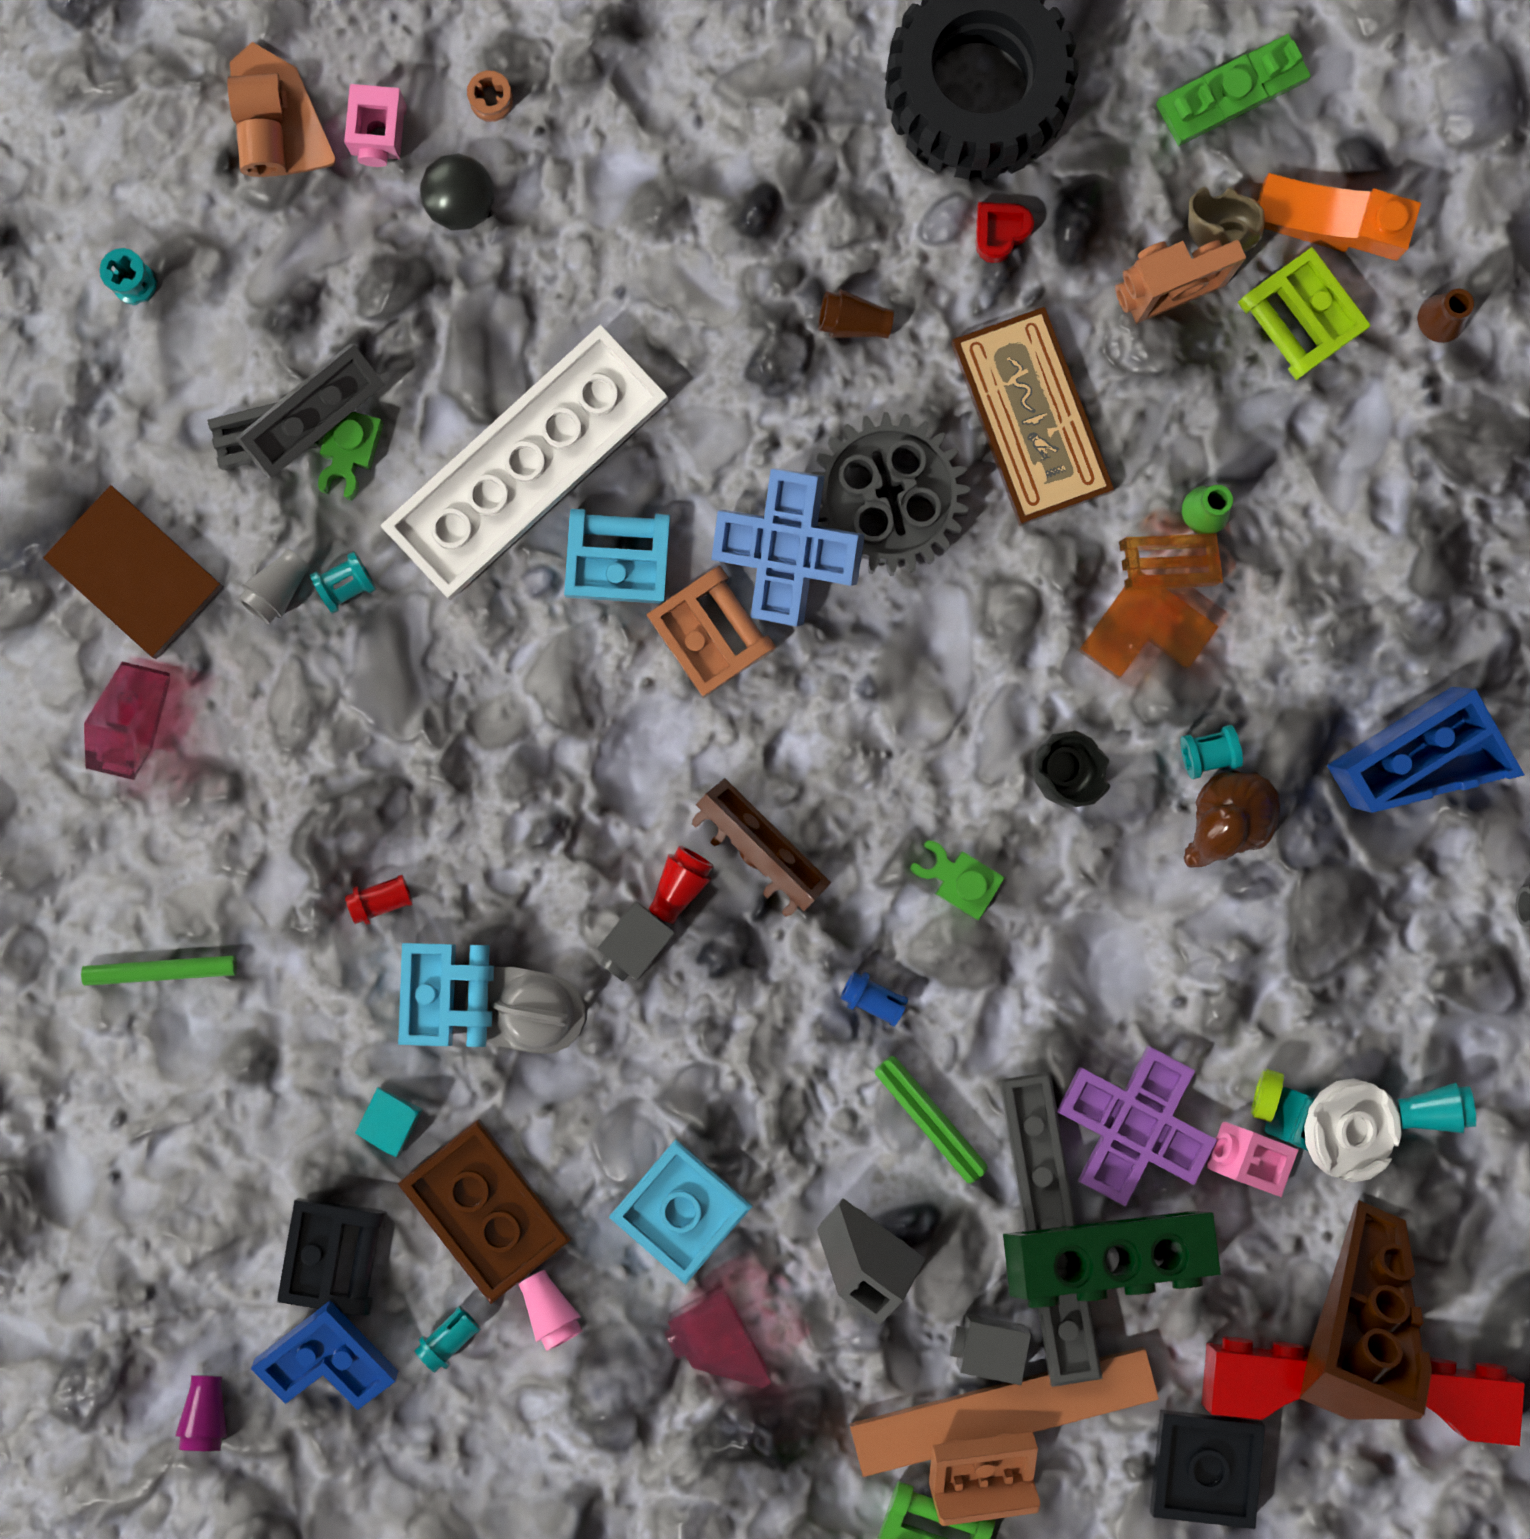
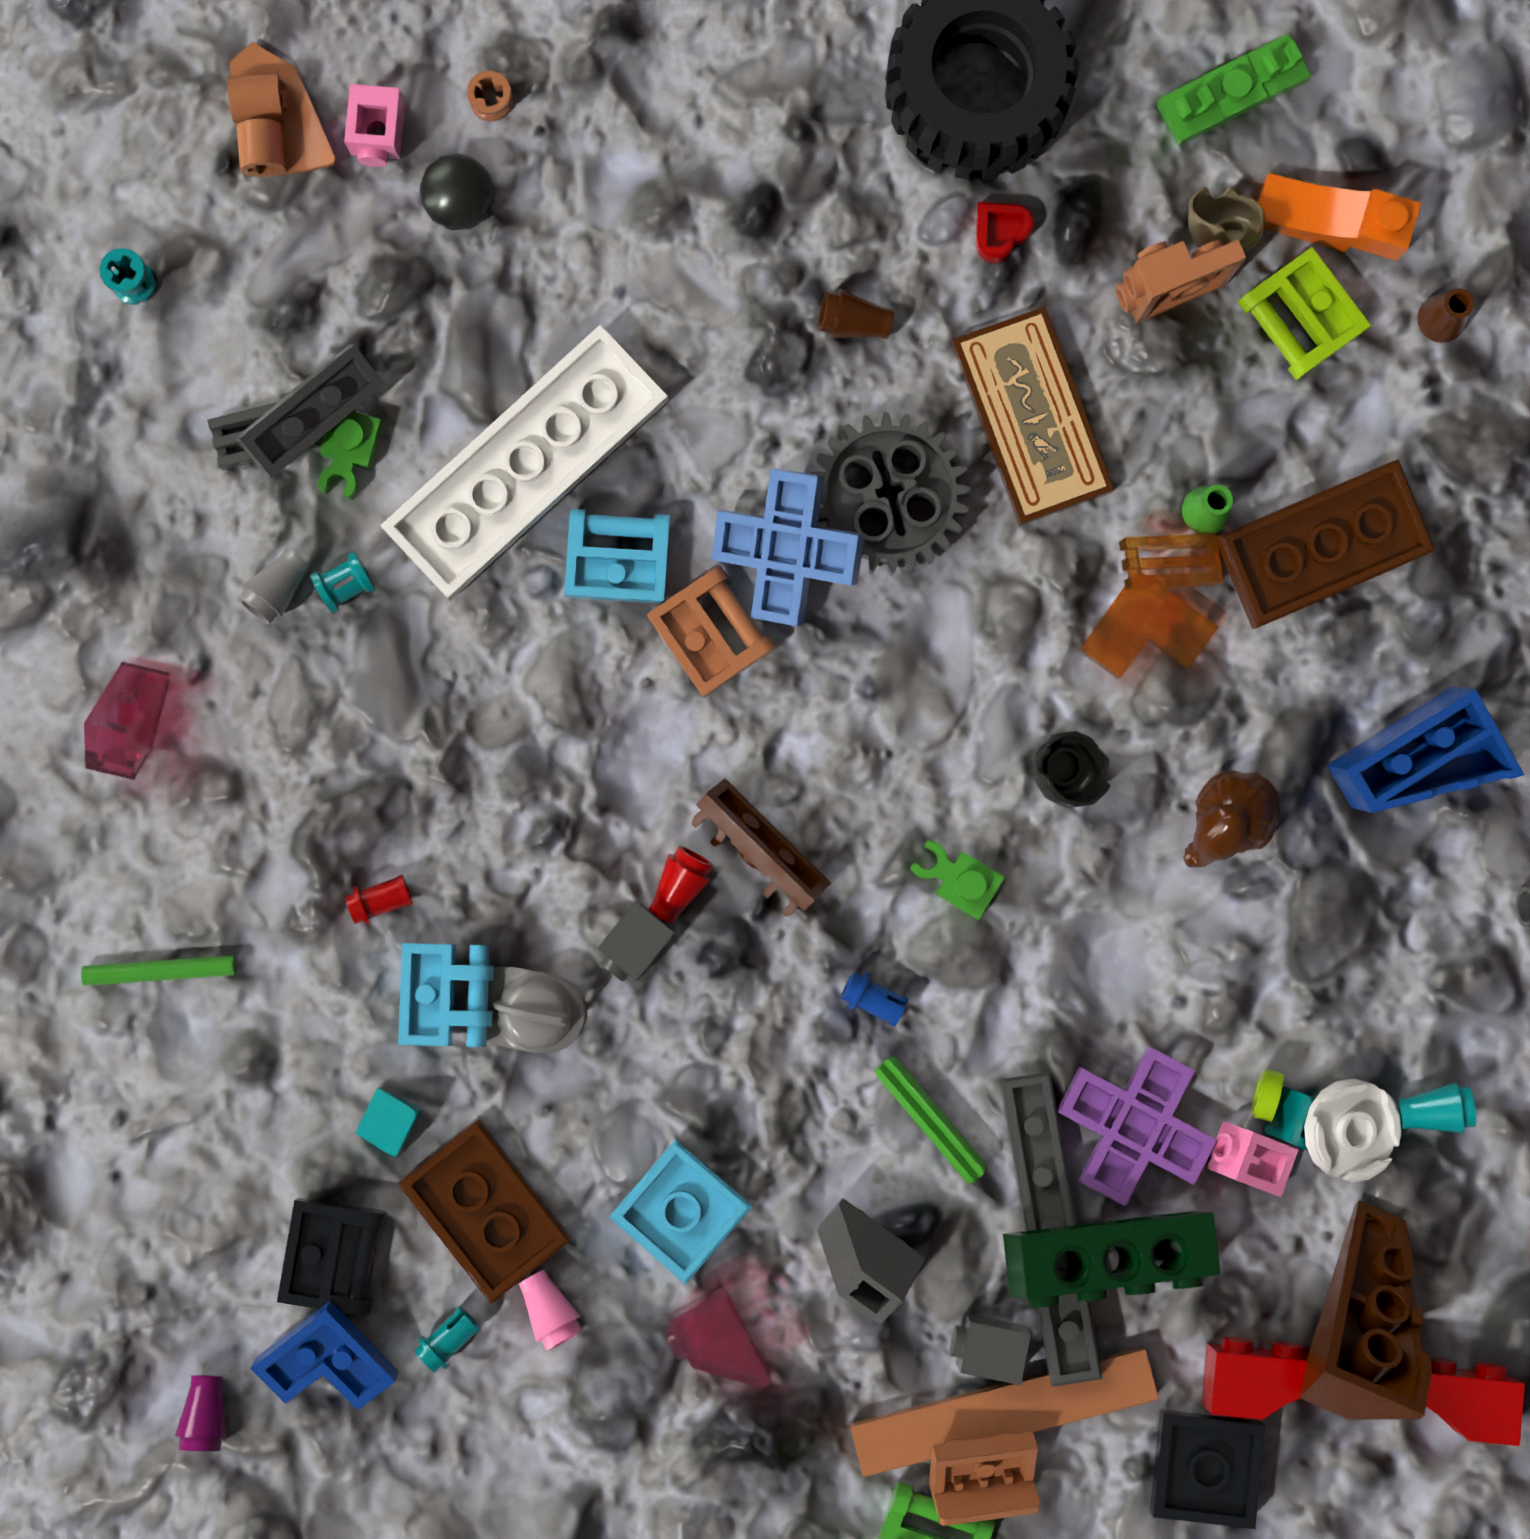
reddish brown tile [43,485,224,659] -> none
teal bush [1180,725,1243,779] -> none
none -> reddish brown tile [1214,459,1436,629]

